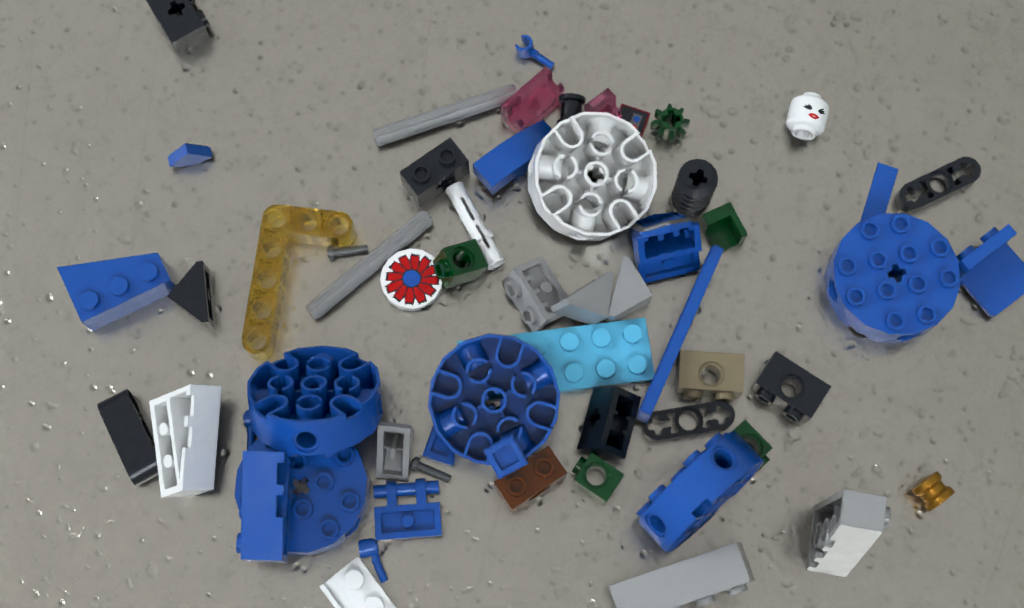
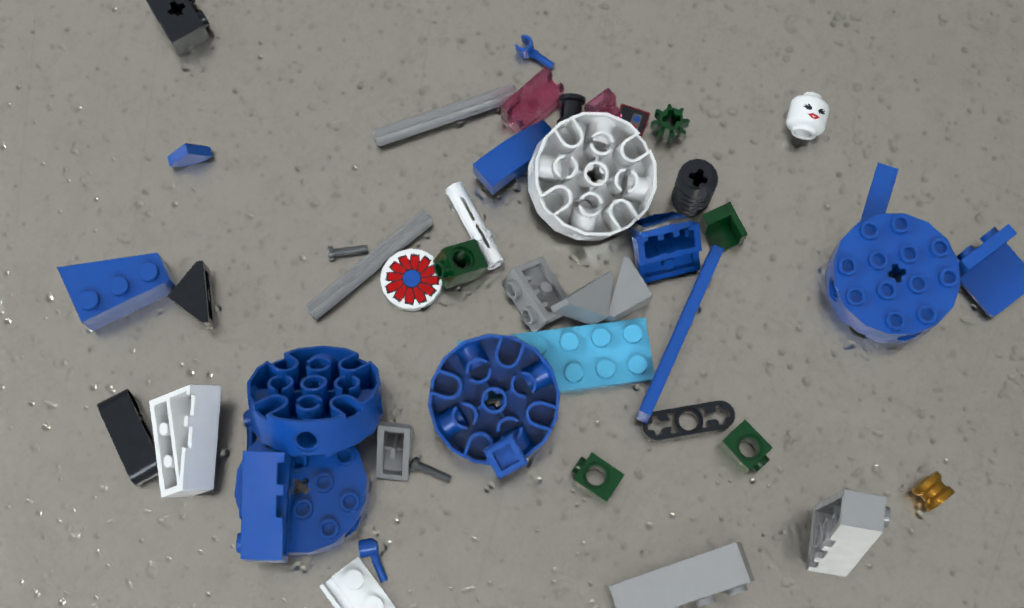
clear yellow beam [242,204,356,361] -> none
blue plate [373,478,442,541] -> none
black brick [400,137,470,208] -> none
blue tile [422,425,455,467] -> none
reddish brown brick [494,445,567,514] -> none
black brick [577,386,641,460] -> none
blue brick [636,430,764,553] -> none
dark tan brick [675,350,745,402] -> none
black brick [750,351,831,424] -> none
black beam [895,157,981,213] -> none

